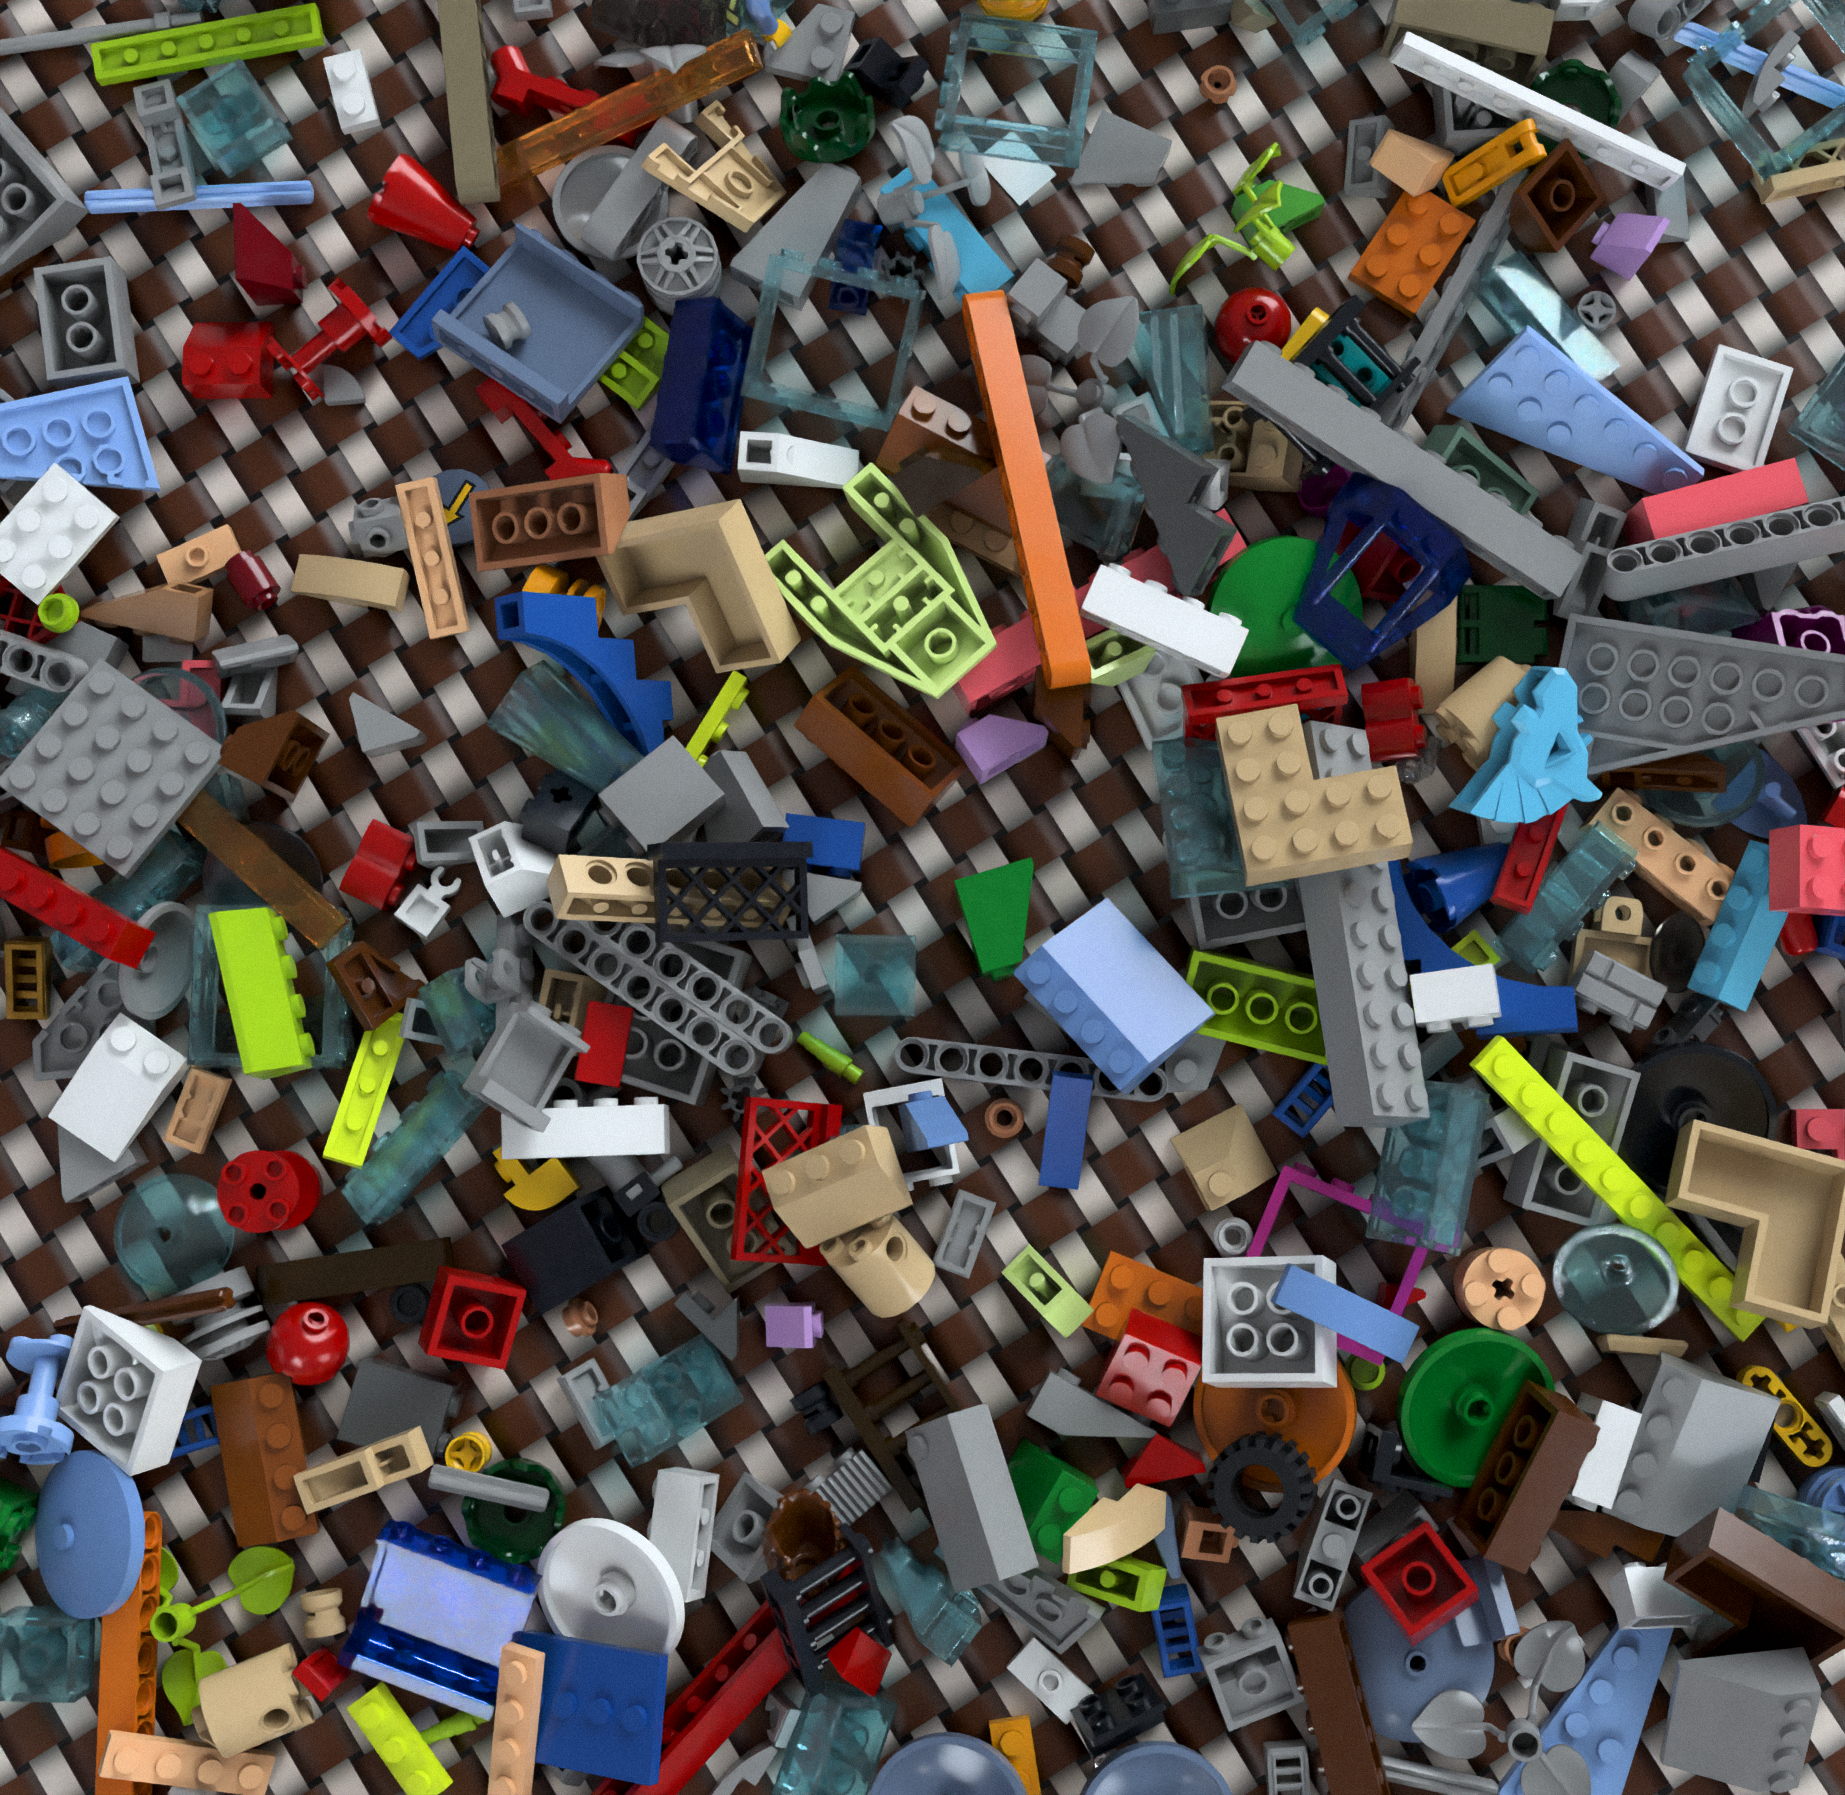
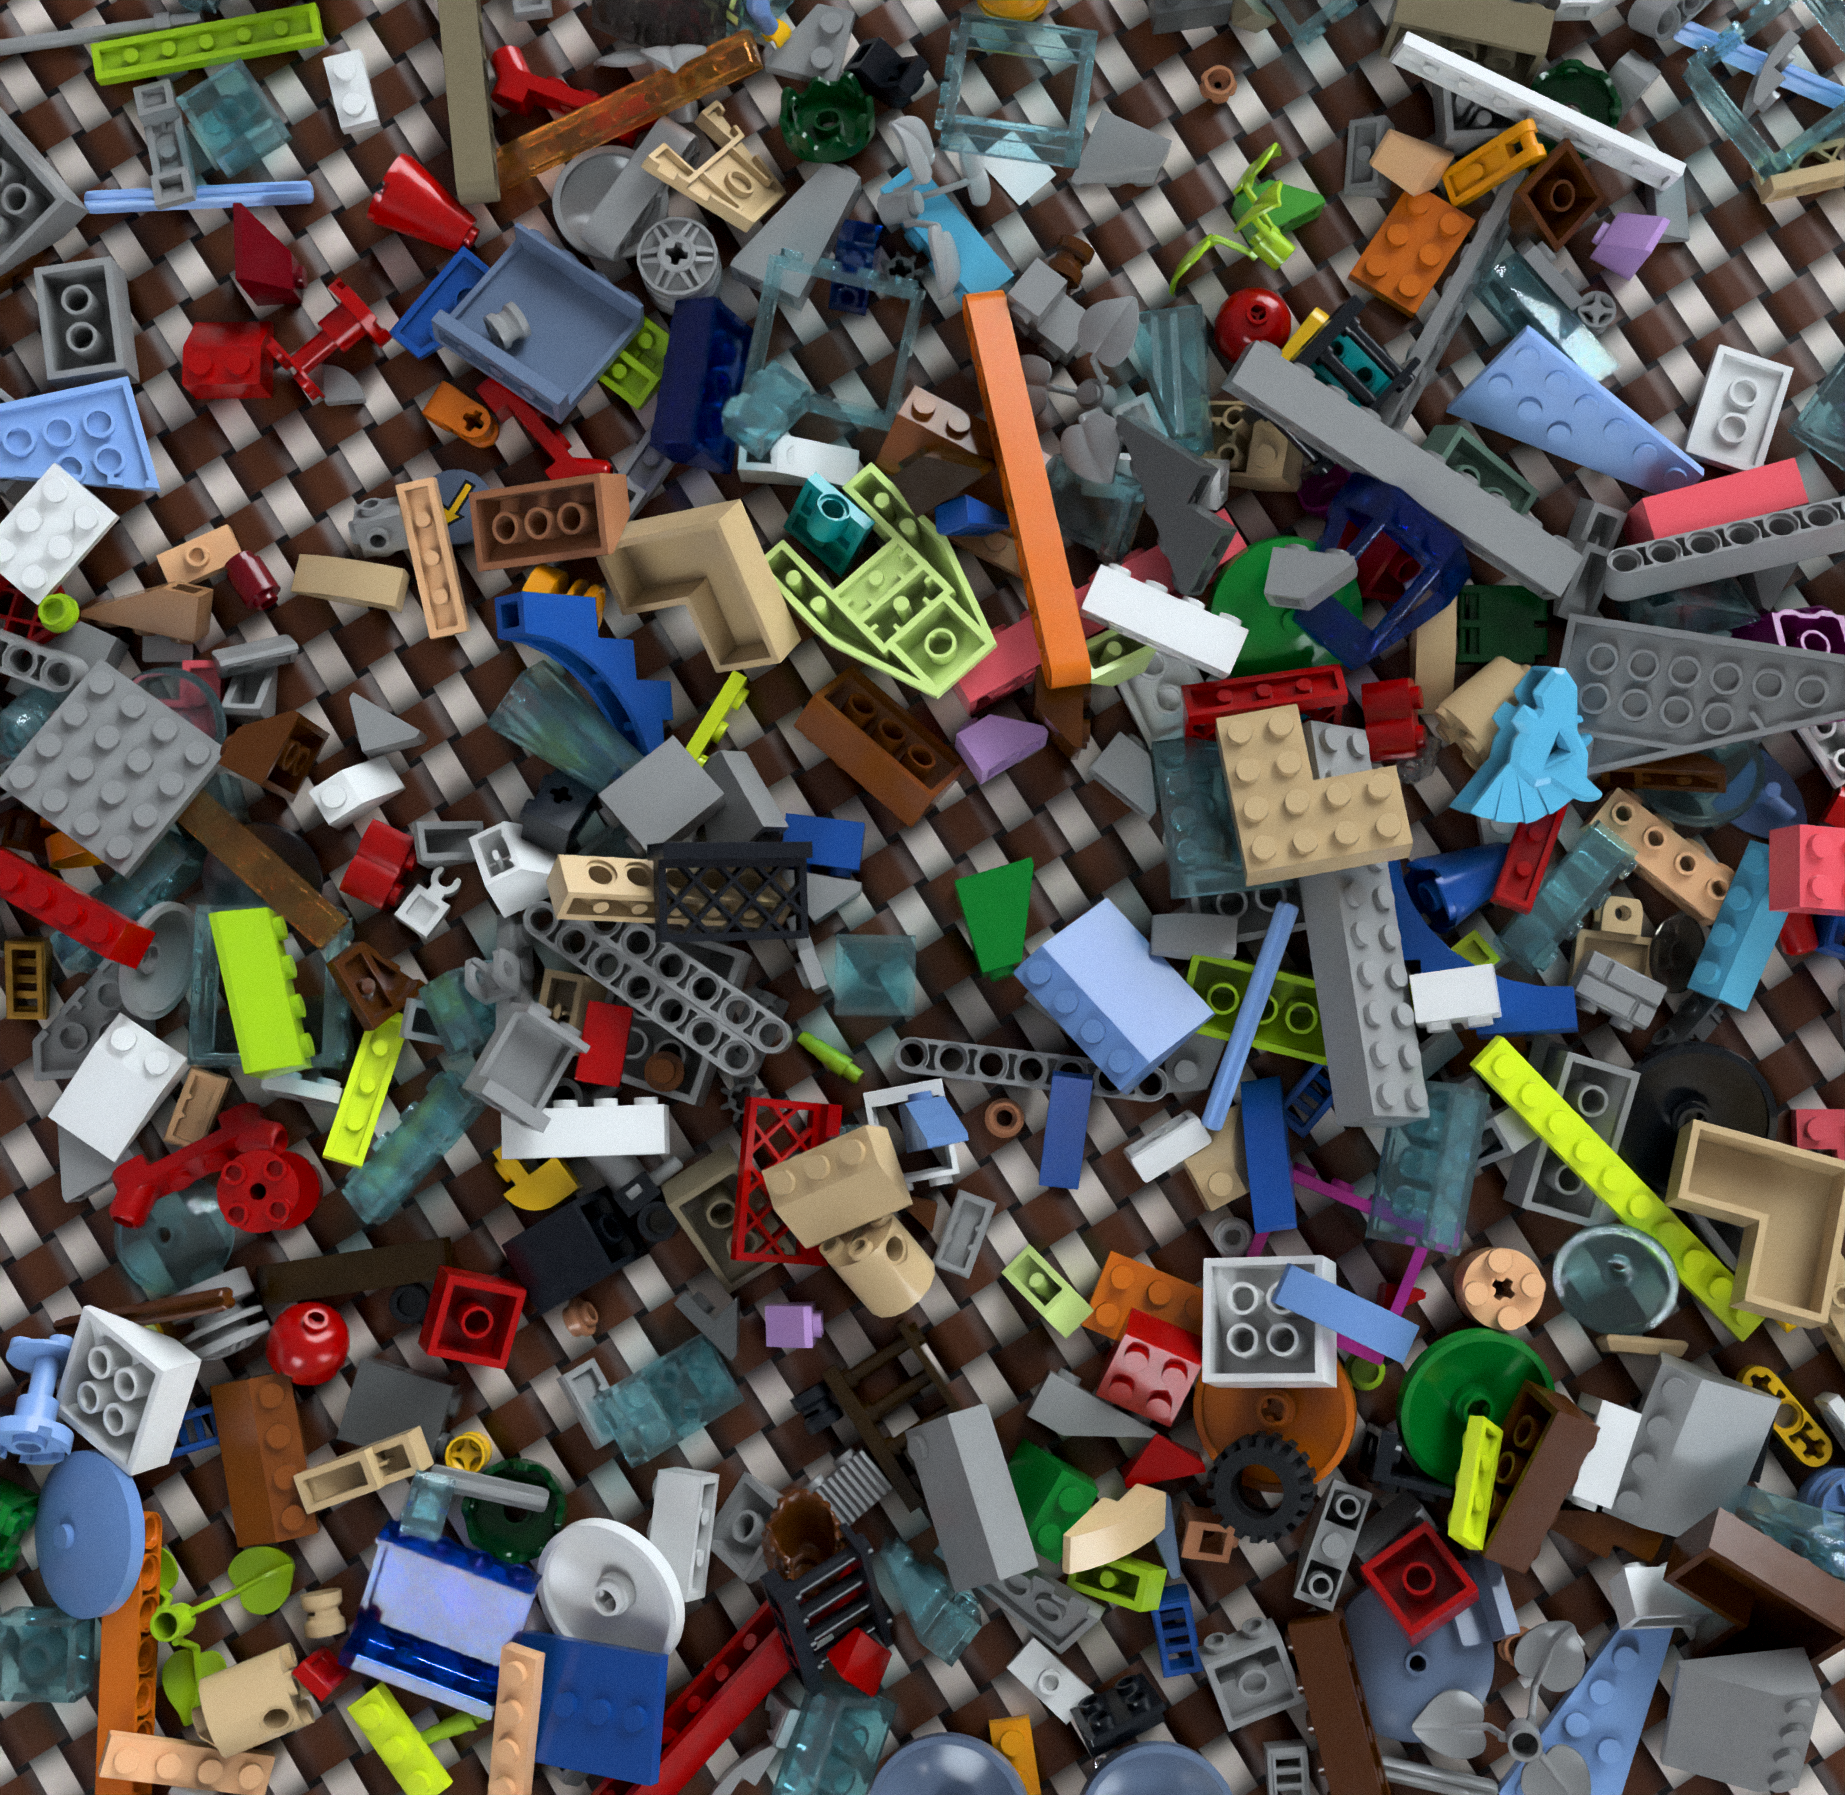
none -> red plate [108,1102,288,1230]
none -> white plate [261,1072,344,1110]
none -> white slope [308,755,406,830]
none -> clear light blue slope [399,1469,457,1541]
none -> orange piece [421,381,499,449]
none -> reddish brown plate [644,1051,685,1092]
none -> clear light blue brick [722,360,811,460]
none -> teal plate [783,472,875,577]
none -> reddish brown slope [904,1196,938,1233]
none -> blue slope [934,494,1010,538]
none -> light grey slope [1087,731,1157,822]
none -> white slope [1123,1109,1212,1182]
none -> light grey slope [1150,913,1238,960]
none -> light blue axle [1201,901,1299,1131]
none -> blue slope [1240,1076,1297,1234]
none -> light grey slope [1264,544,1358,611]
none -> neon yellow plate [1448,1415,1503,1550]
none -> light grey plate [1515,237,1584,311]

